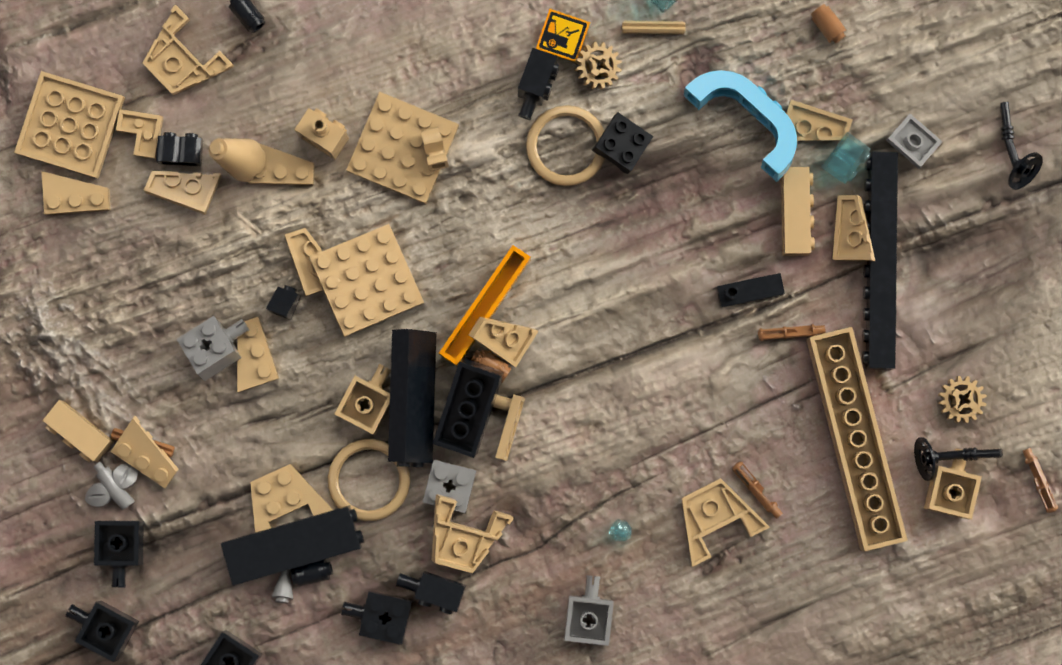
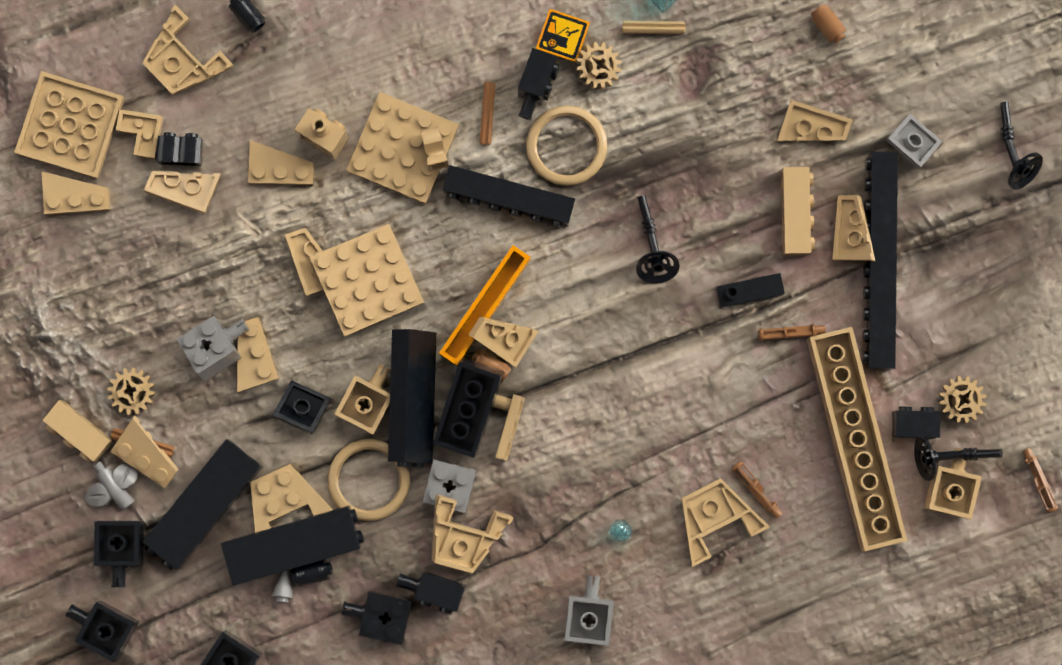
tan cone [209,138,266,182] -> none
black slope [266,285,301,320] -> none
black brick [592,112,654,174] -> none
medium azure arch [684,70,797,182] -> none
clear light blue brick [822,131,871,184] -> none
none -> tan gear [107,367,156,415]
none -> black brick [143,439,263,570]
none -> black slope [272,380,331,434]
none -> black brick [443,165,575,228]
none -> medium nougat axle [480,82,496,146]
none -> black dish [636,195,680,283]
none -> black brick [892,406,940,438]

